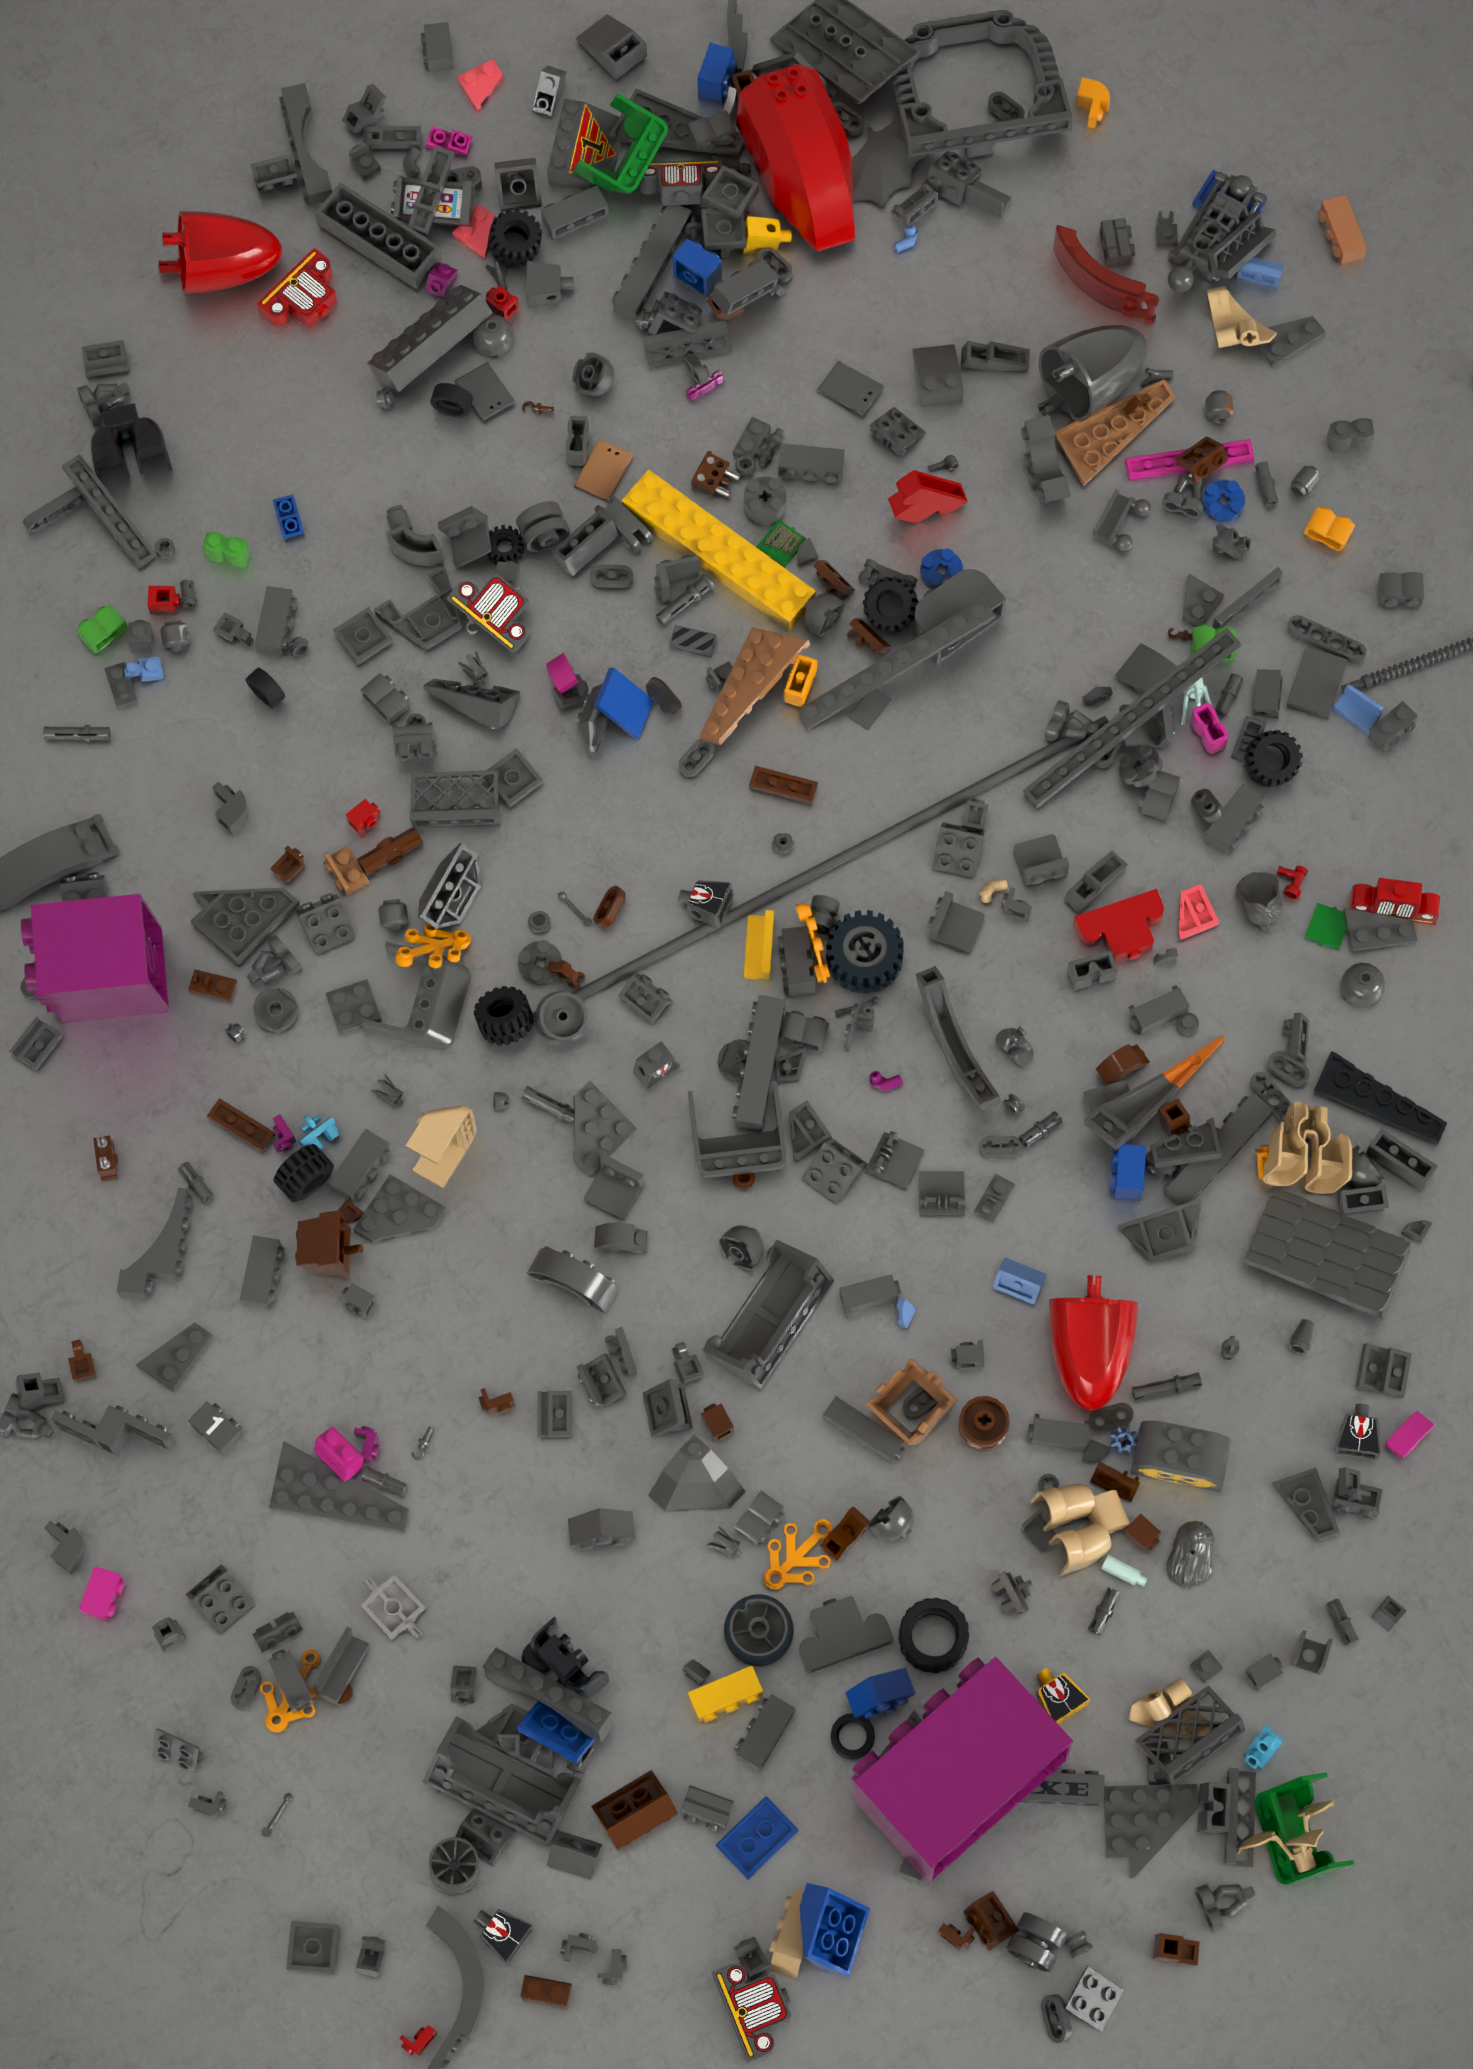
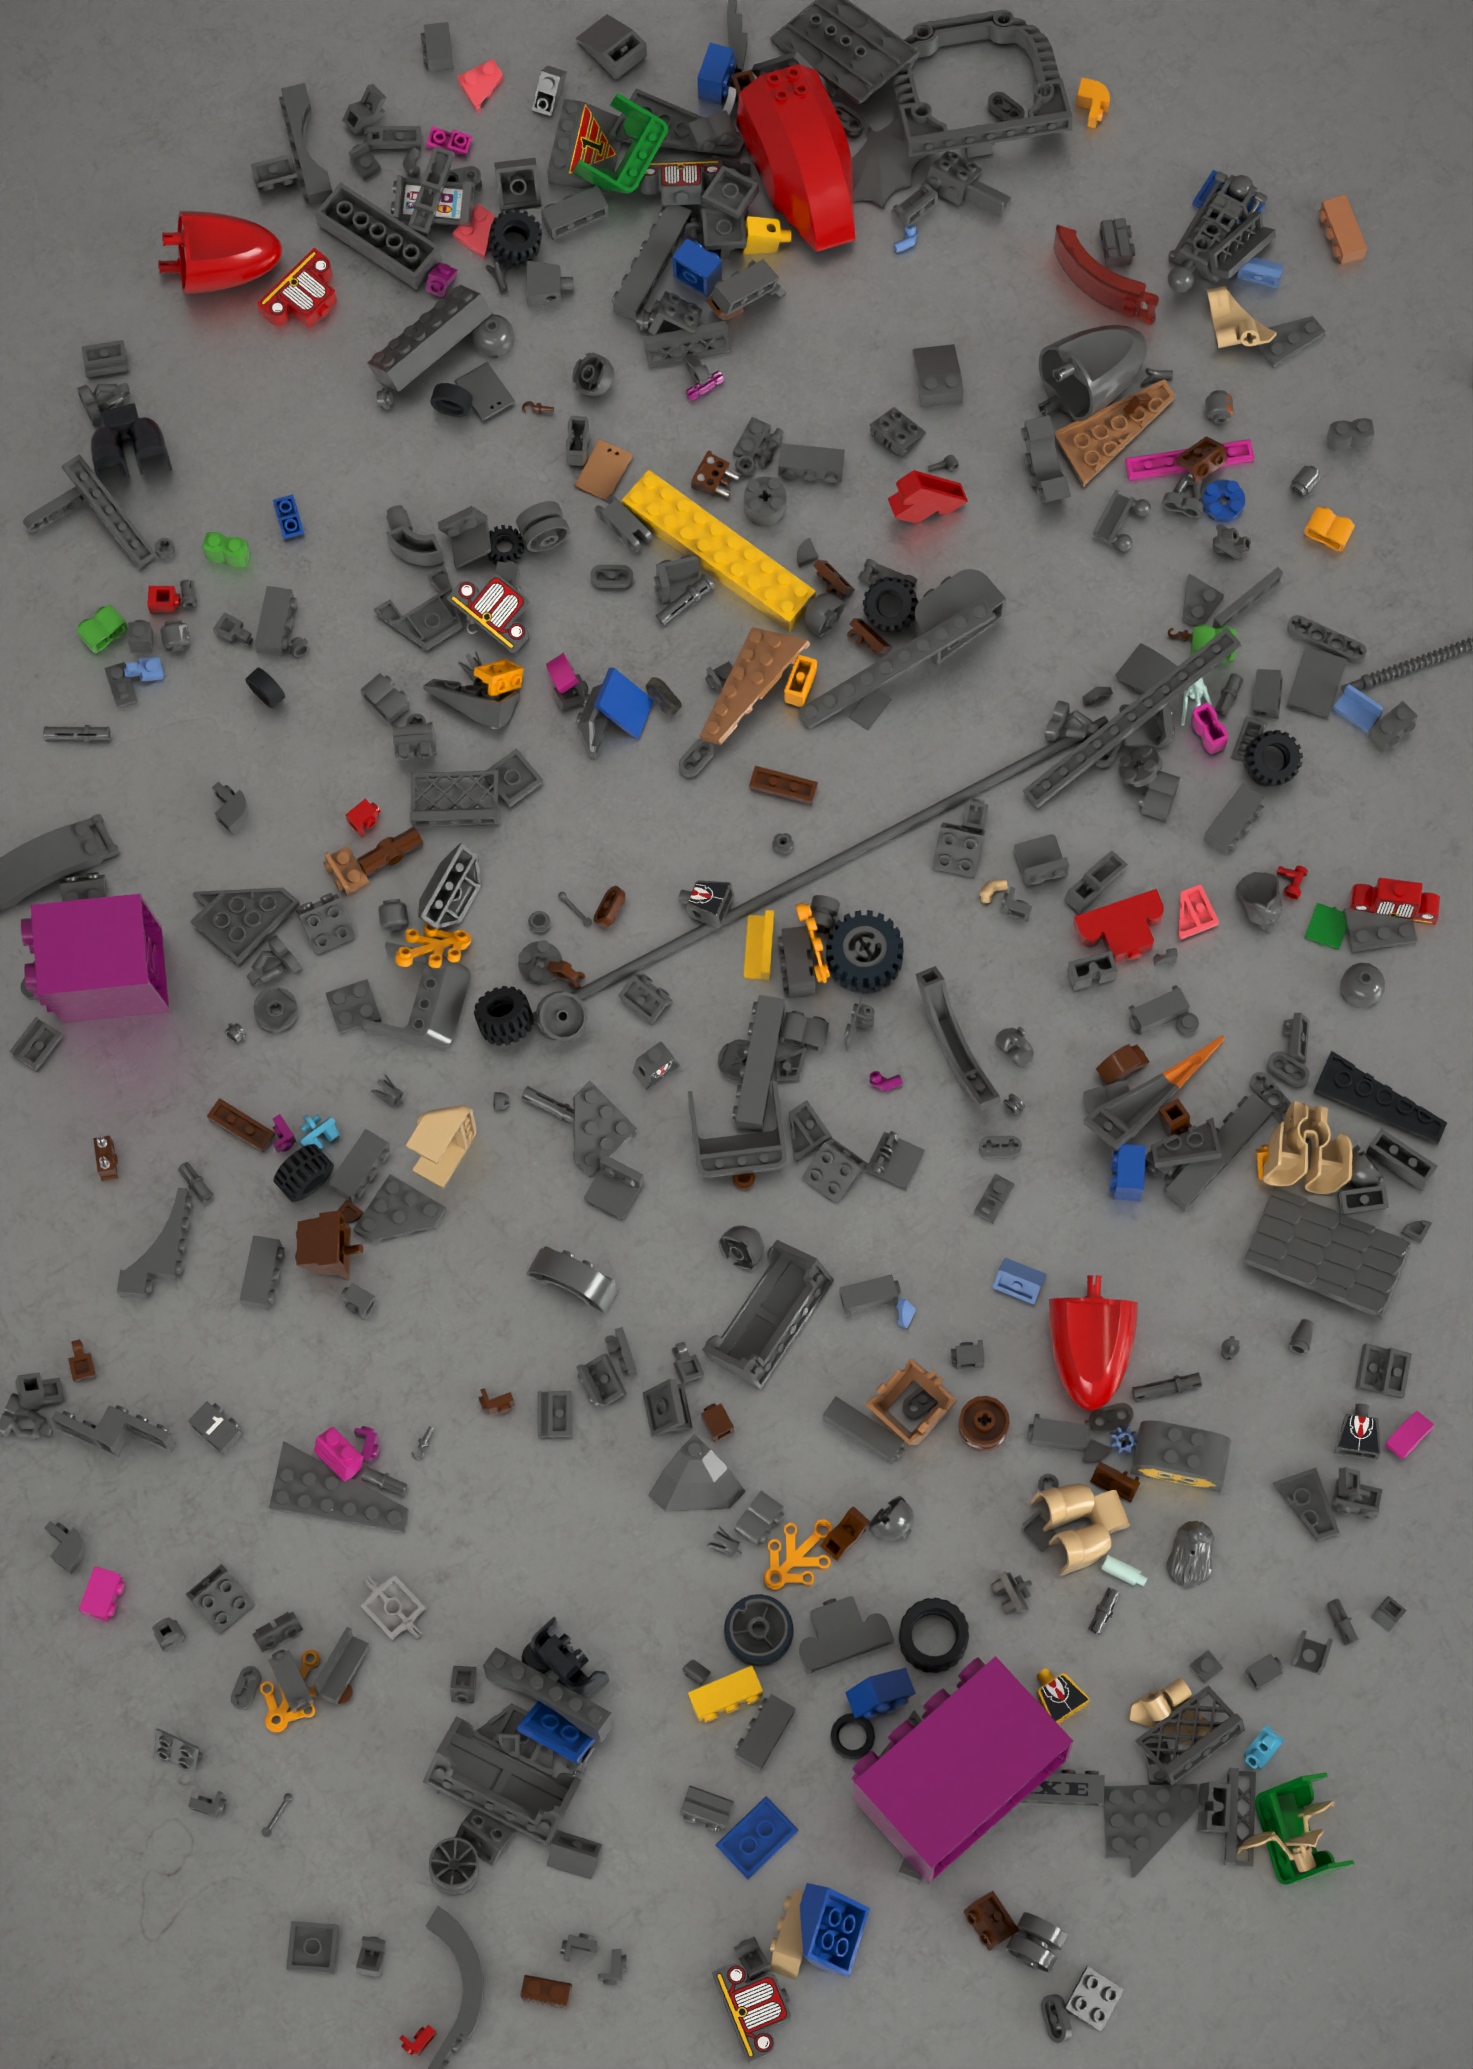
dark grey wing [136,1322,214,1392] -> none
reddish brown plate [188,969,238,1002] -> none
reddish brown bracket [271,845,305,884] -> none
dark grey plate [333,607,393,665] -> none
torso [474,1909,534,1966] -> none
red brick [486,285,519,319] -> none
dark grey brick [552,510,620,577] -> none
dark grey brick [568,1508,635,1550] -> none
reddish brown slope [591,1770,678,1850] -> none
dark grey brick [594,1222,648,1254] -> none
dark grey tile [670,625,717,657] -> none
piece [756,520,806,567] -> none
dark grey plate [757,247,792,283] -> none
dark grey container [817,361,884,416] -> none
dark grey hinge [835,997,880,1016] -> none
dark grey hinge [919,1171,965,1215] -> none
blue plate [920,549,963,589] -> none
dark grey bracket [927,891,985,953] -> none
reddish brown bracket [937,1923,975,1951] -> none
dark grey slope [961,341,1030,371] -> none
dark grey pin [1019,1111,1063,1148] -> none
dark grey wheel [1064,1931,1093,1959] -> none
dark grey wing [1118,1199,1202,1262] -> none
reddish brown brick [1123,1513,1161,1553] -> none
reddish brown brick [1153,1933,1200,1966] -> none
dark grey plate [1155,211,1178,247] -> none
dark grey plate [1191,789,1224,823] -> none
dark grey piece [1195,1884,1255,1932] -> none
dark grey pin [1254,461,1279,506] -> none
dark grey brick [1378,572,1424,607] -> none
none -> light orange bracket [474,658,524,696]

